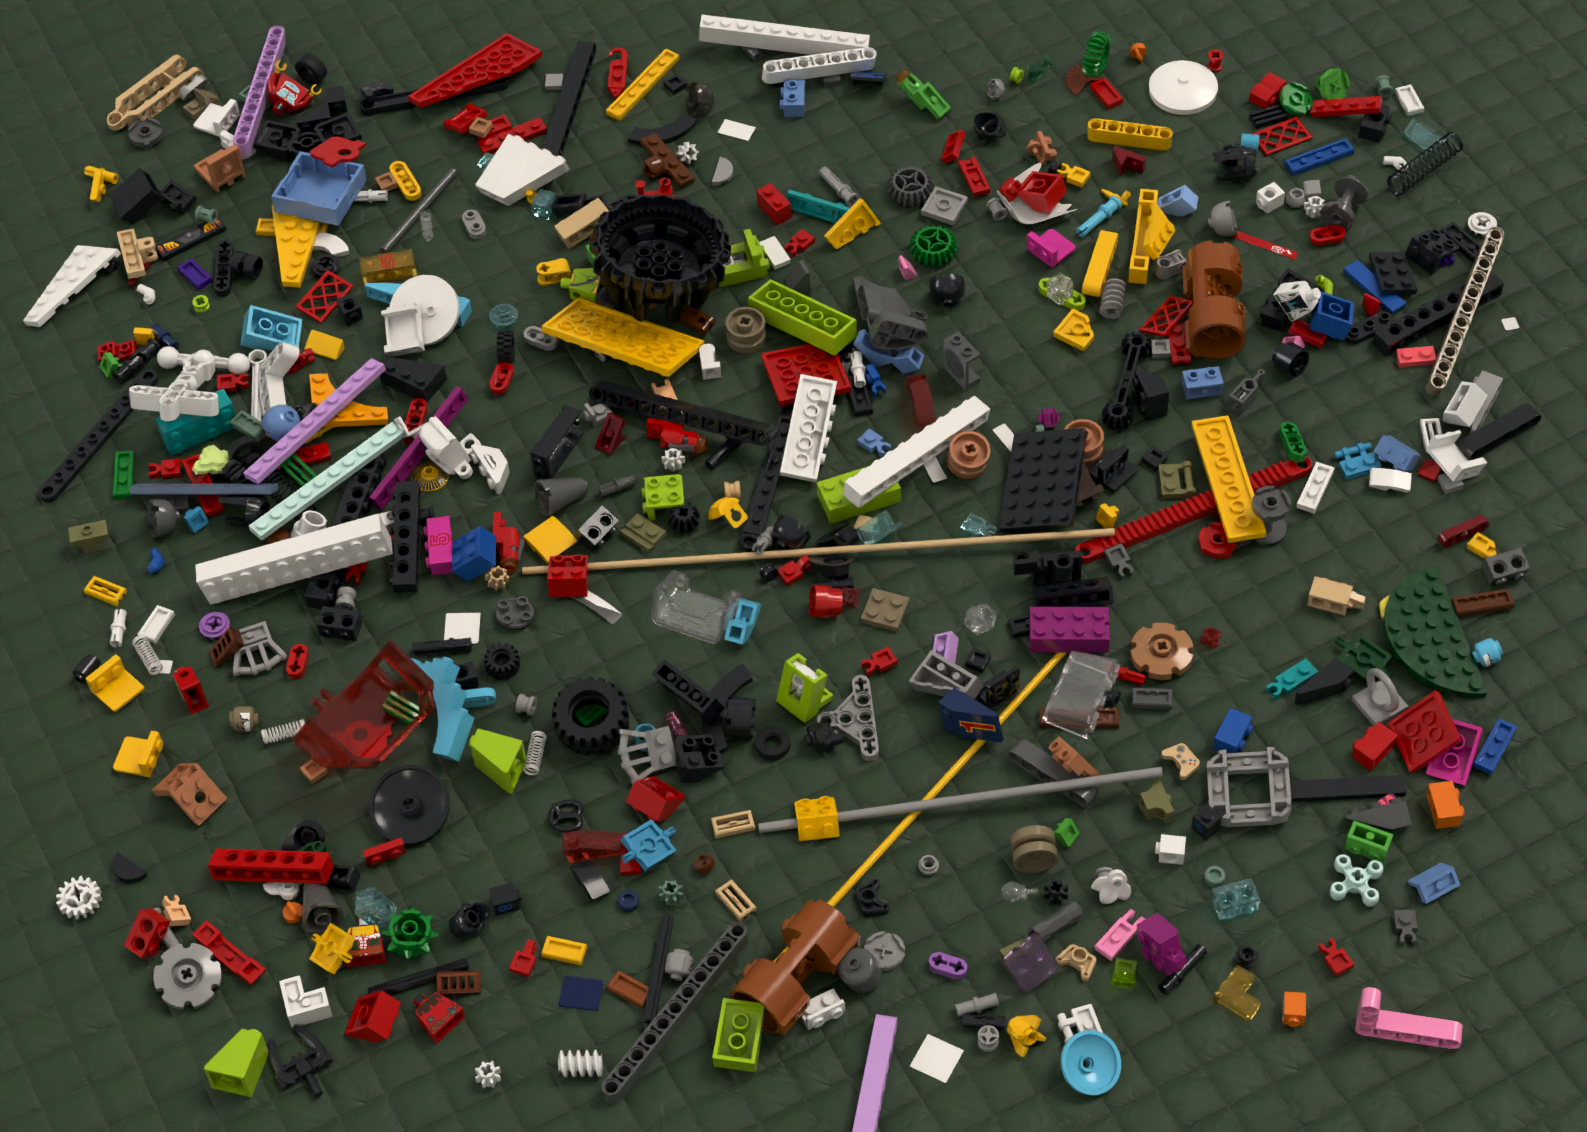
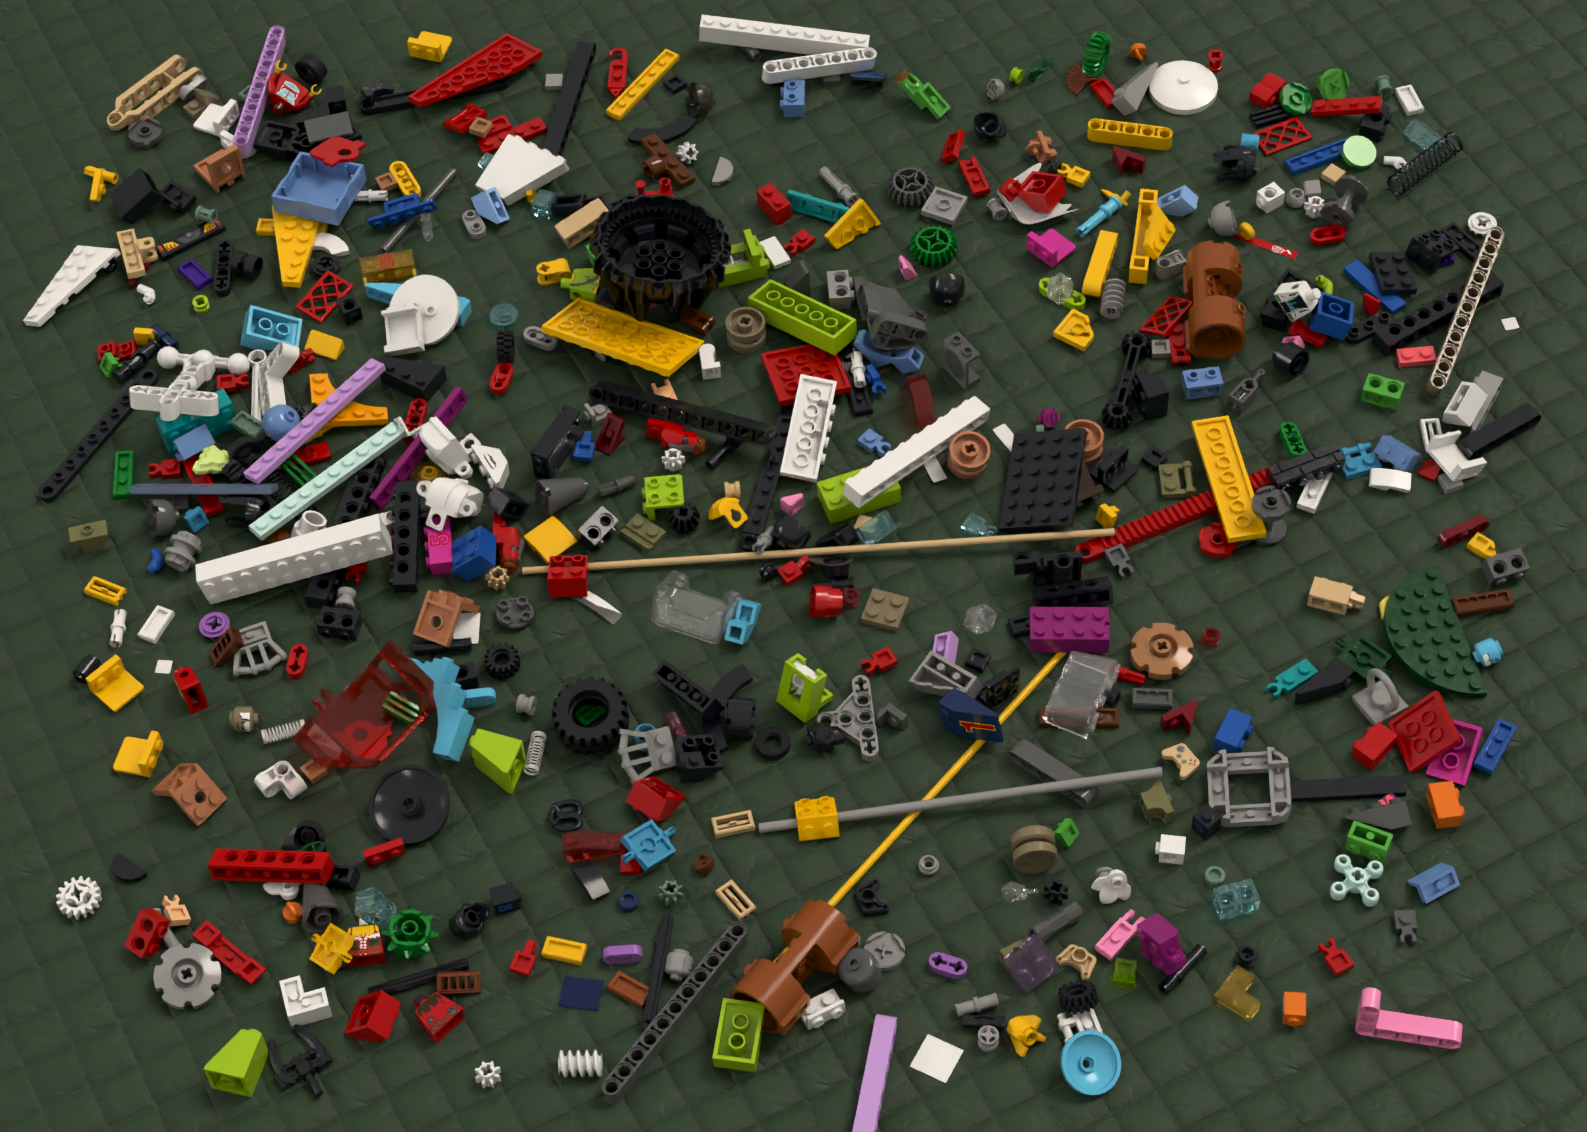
white piece [132,635,163,675] -> none
white sticker [717,119,756,141] -> none
nougat plate [1048,736,1101,777] -> none
none -> light grey piece [163,531,202,572]
none -> medium blue panel [173,424,215,461]
none -> white piece [254,761,308,800]
none -> dark grey piece [304,111,354,144]
none -> blue bracket [367,193,438,228]
none -> yellow bracket [407,31,452,63]
none -> nougat bracket [413,589,480,647]
none -> white piece [416,478,483,531]
none -> light blue slope [471,187,510,224]
none -> black brick [485,487,530,520]
none -> blue plate [573,431,596,462]
none -> medium lavender beam [603,945,643,964]
none -> bright pink slope [780,493,804,517]
none -> light grey brick [827,270,855,310]
none -> dark grey bracket [876,703,908,731]
none -> black tyre [1058,980,1098,1014]
none -> light grey slope [1111,62,1158,116]
none -> dark red slope [1160,700,1198,735]
none -> yellow tile [1238,222,1255,240]
none -> black brick [1265,442,1346,492]
none -> tan tile [1321,163,1346,186]
none -> tile [1341,135,1376,169]
none -> bright green brick [1361,373,1405,411]

